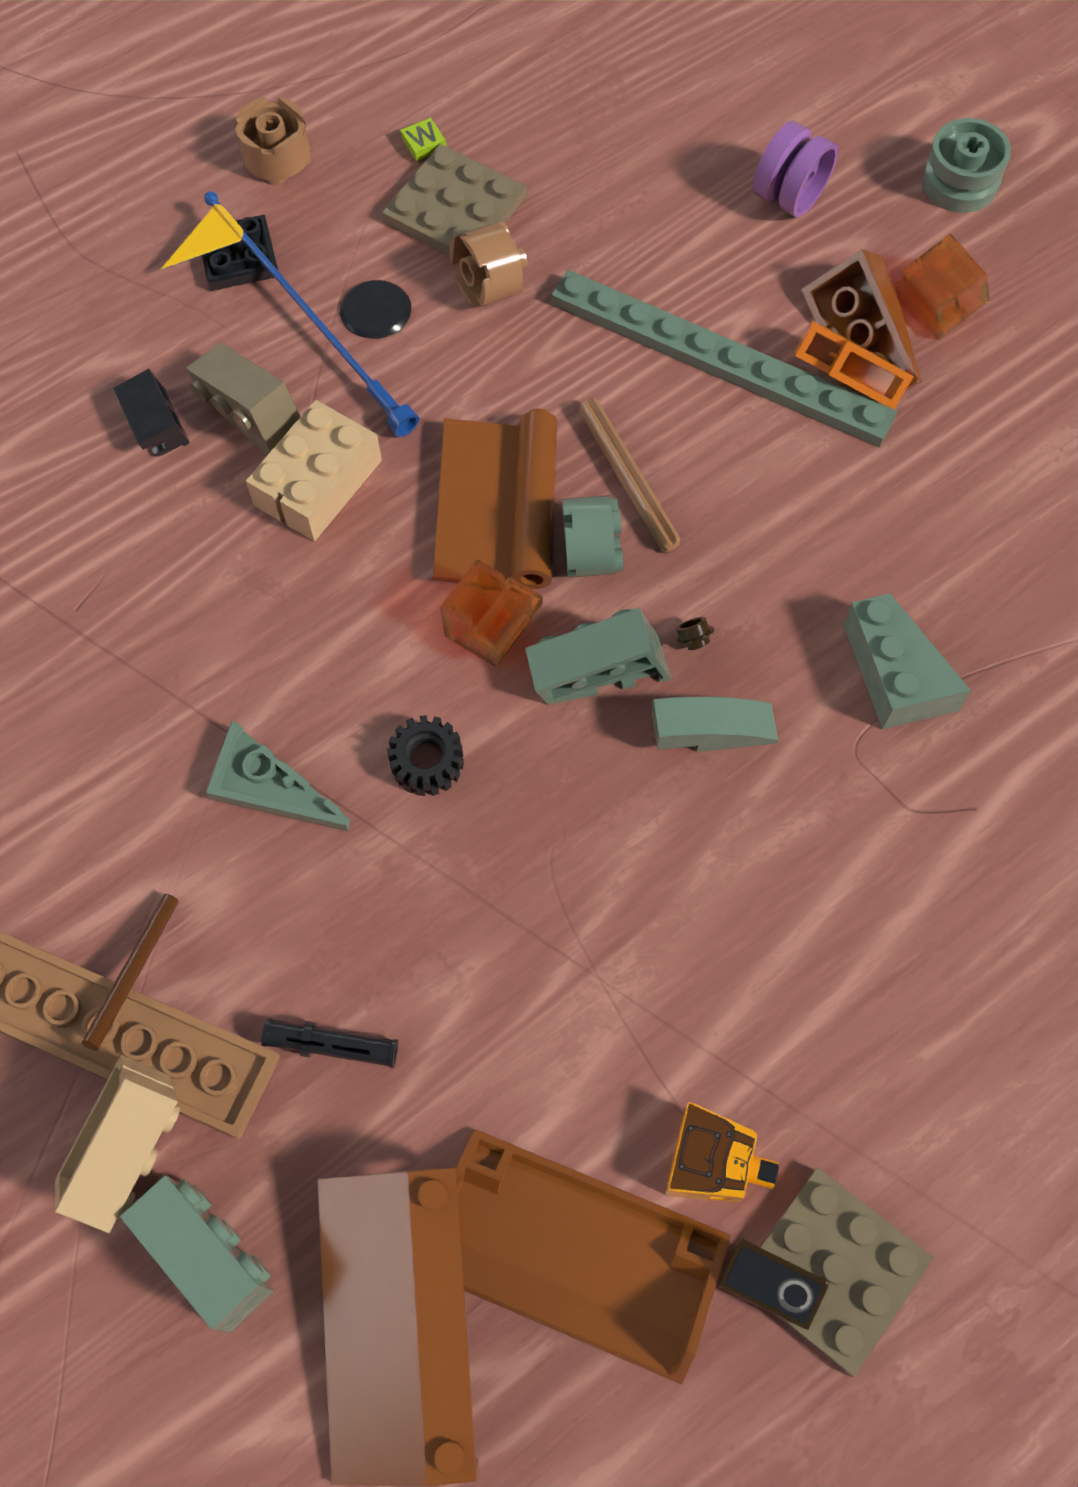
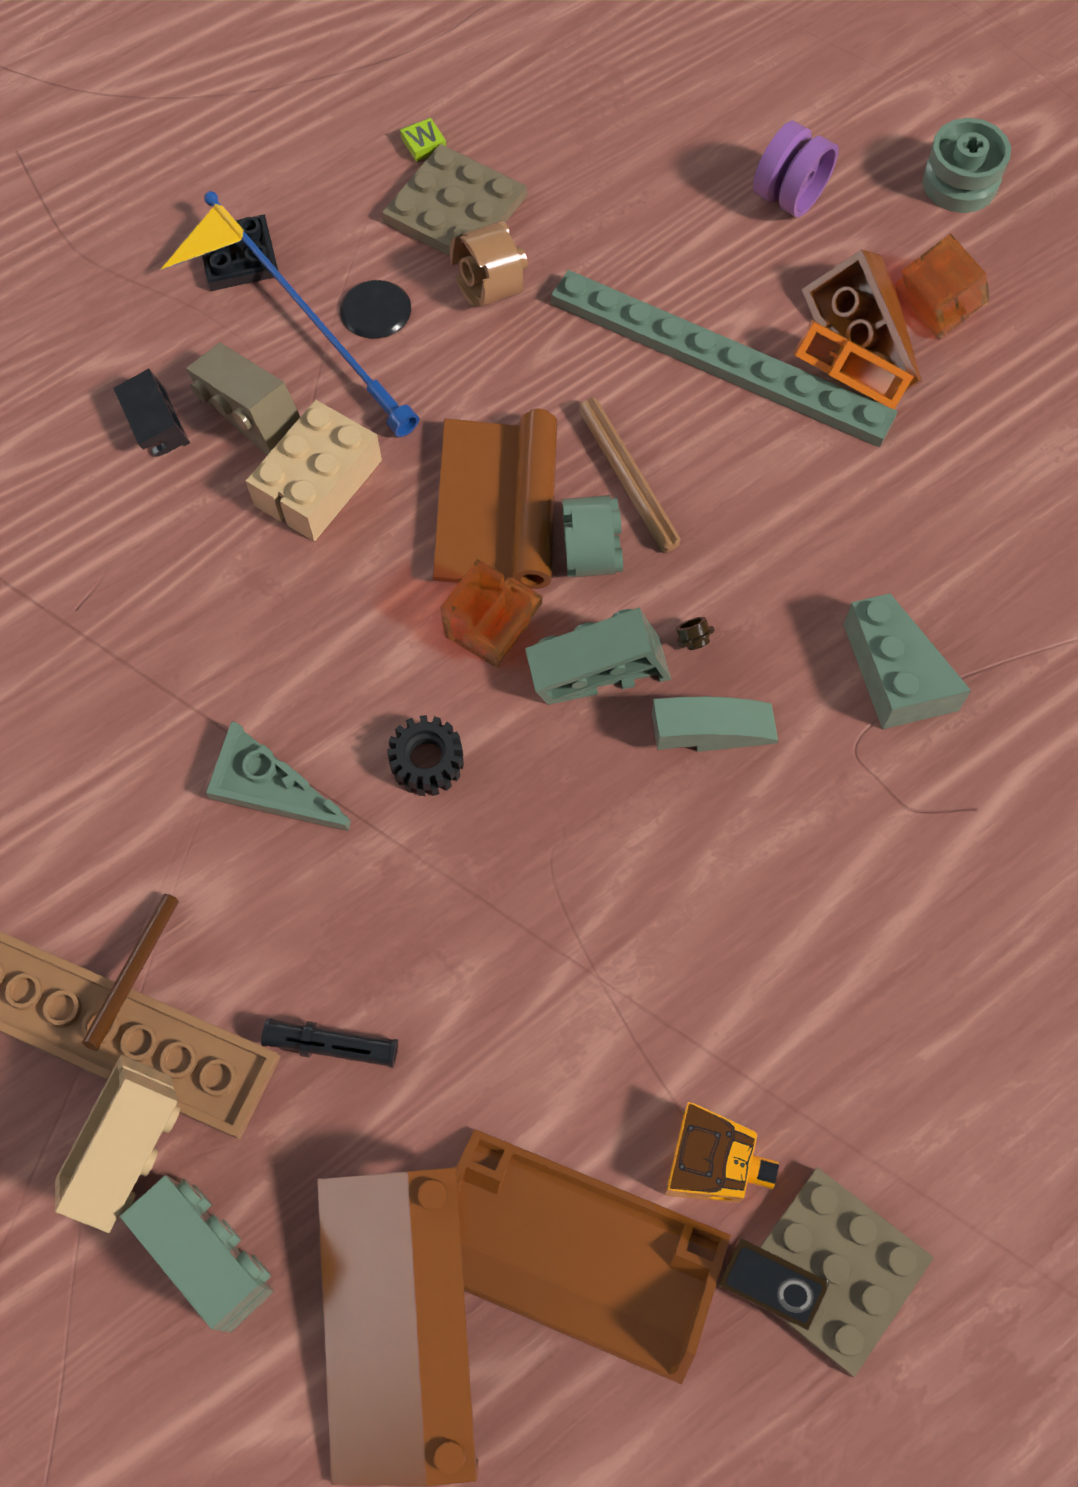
medium nougat brick [235,97,312,185] -> none

